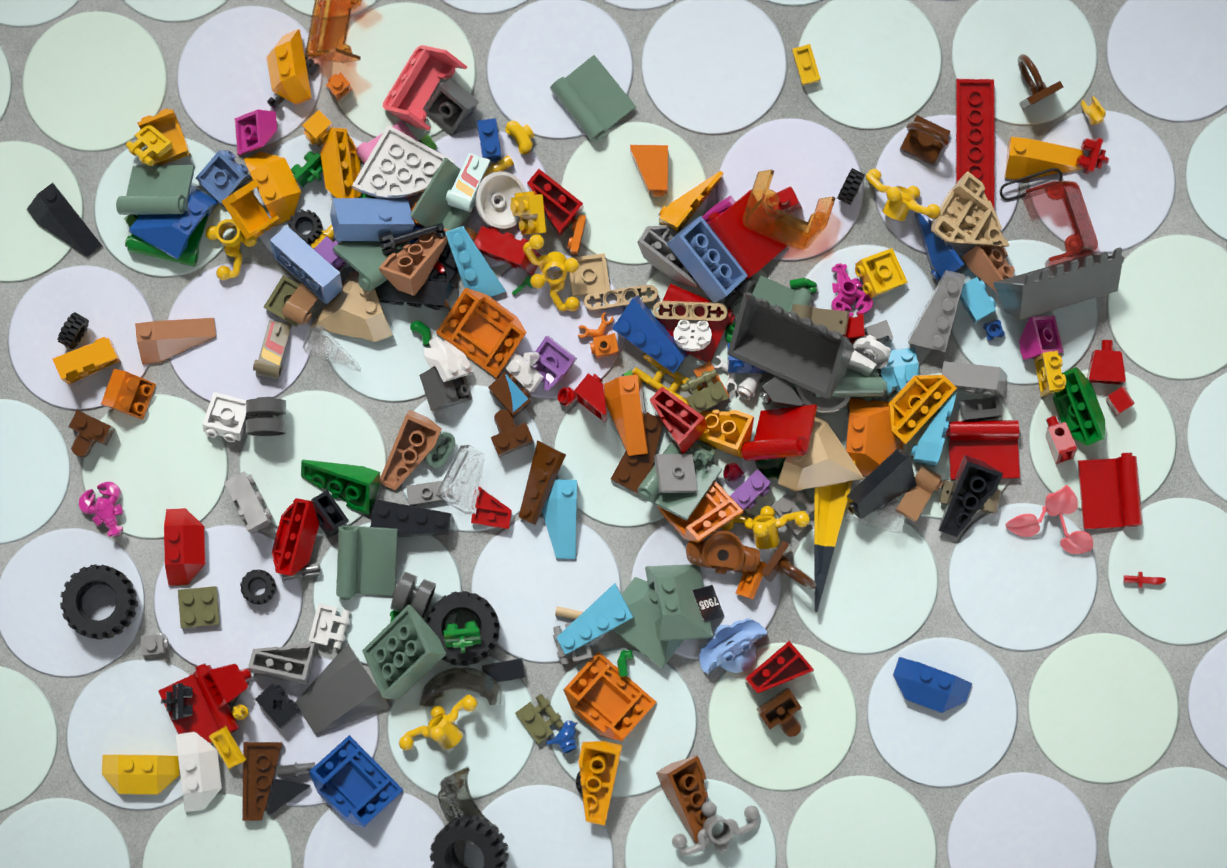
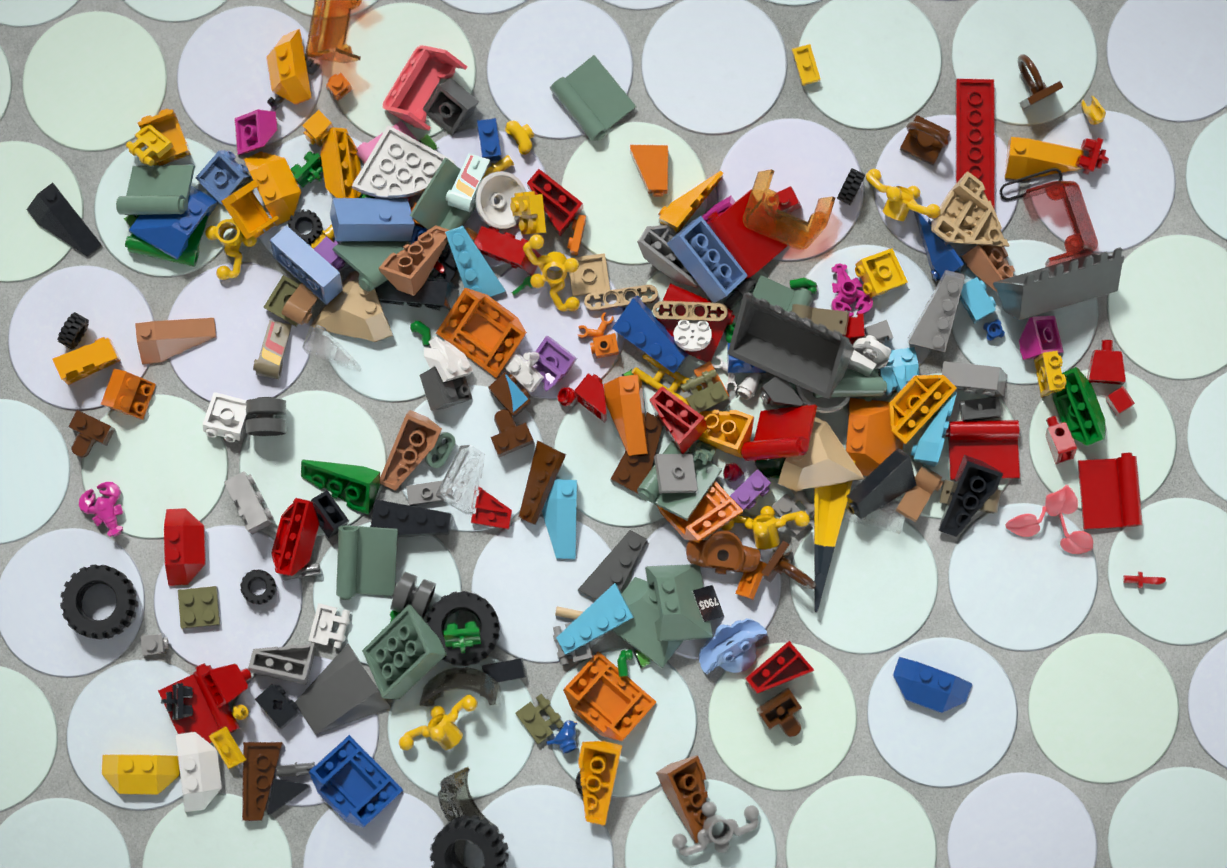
black hinge [379,223,446,254] -> none
none -> dark grey wing [578,530,647,600]
none -> bright green piece [633,650,651,668]

